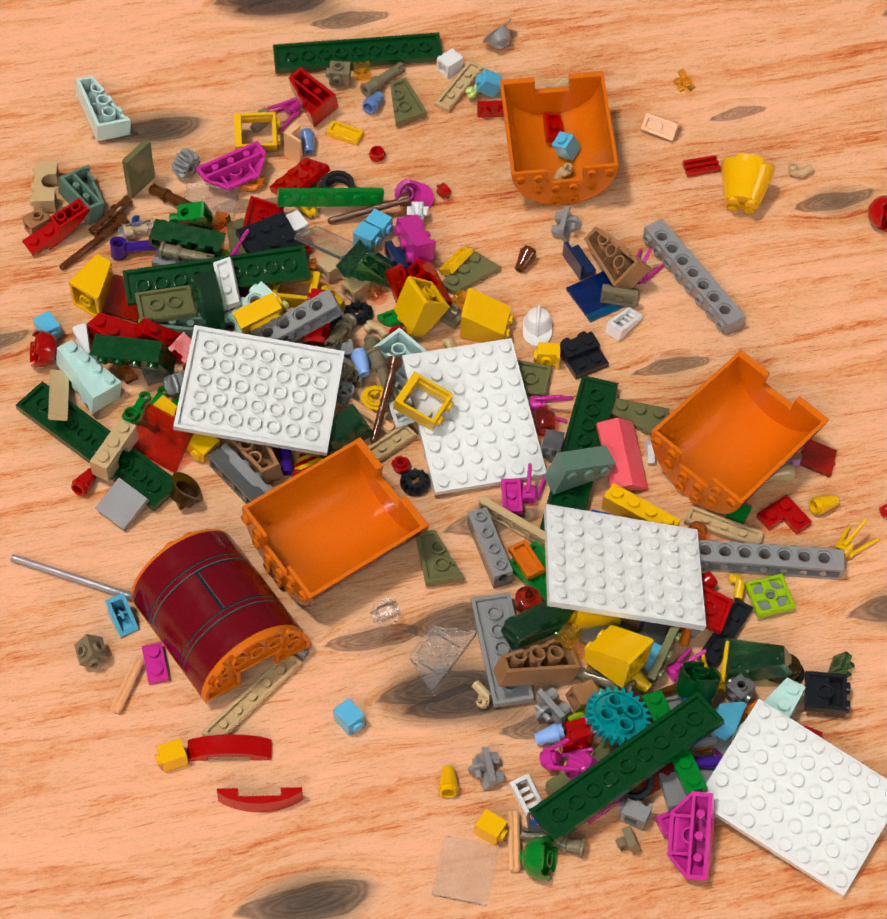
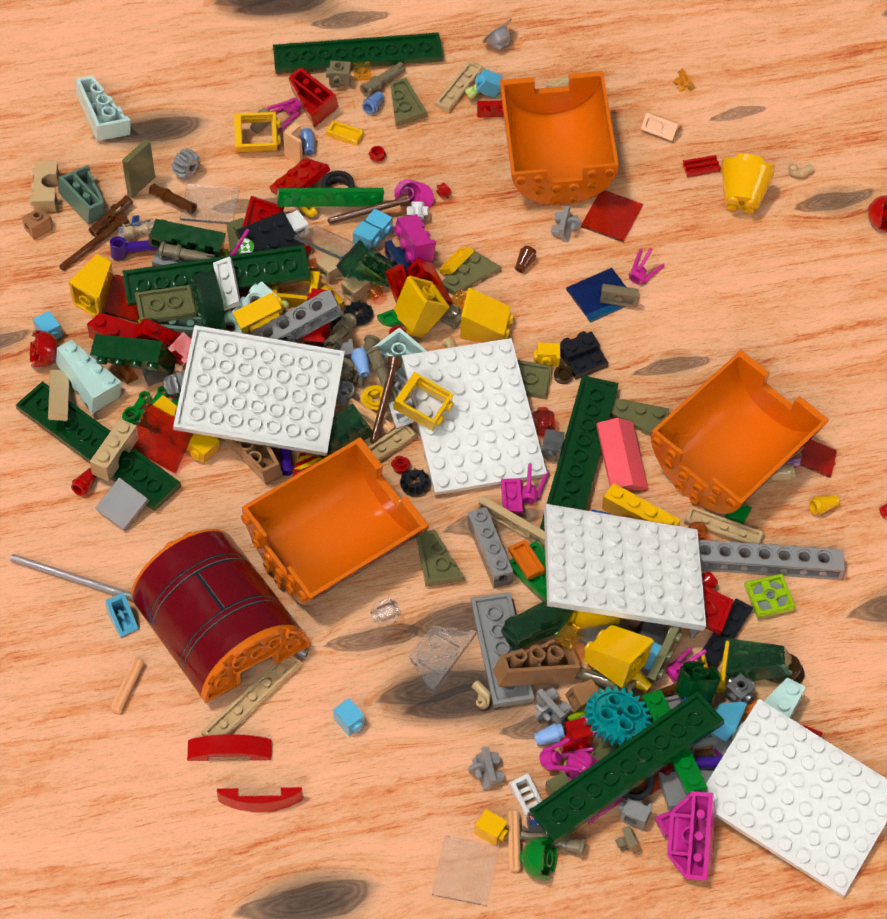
red slope [22,197,89,256] -> none
white slope [72,323,92,357] -> none
dark tan brick [74,634,108,668] -> none
dark pink plate [142,642,169,685] -> none
yellow brick [155,738,188,773] -> none
green torso [169,201,214,230] -> none
dark brown piece [171,472,202,510] -> none
dark pink wedge [195,141,266,191] -> none
dark grey piece [208,443,273,504] -> none
clear orange slope [211,210,231,231] -> none
orange arm [239,176,265,192] -> none
tan arm [363,320,390,339] -> none
white brick [437,49,463,79] -> none
yellow cone [438,765,459,798] -> none
clear red head [514,586,541,616] -> none
white piece [523,305,553,346] -> none
dark pink plant [530,395,574,423] -> none
red plate [542,112,563,143] -> none
sand green wedge [544,445,616,495] -> none
medium azure brick [552,131,581,161] -> none
tan arm [552,163,573,180] -> none
dark blue panel [562,241,596,280] -> none
medium nougat wedge [584,226,652,290] -> none
white slope [605,307,643,341] -> none
light grey brick [643,219,746,336] -> none
white tile [644,440,655,463] -> none
orange arm [678,627,691,647] -> none
yellow arm [728,573,745,600] -> none
red plate [756,494,812,535] -> none
black plate [804,671,851,718] -> none
clear green tile [828,651,855,677] -> none
yellow plant [834,519,880,559] -> none
none -> tile [236,238,254,254]
none -> dark brown tile [554,366,573,384]
none -> clear red piece [581,190,643,242]

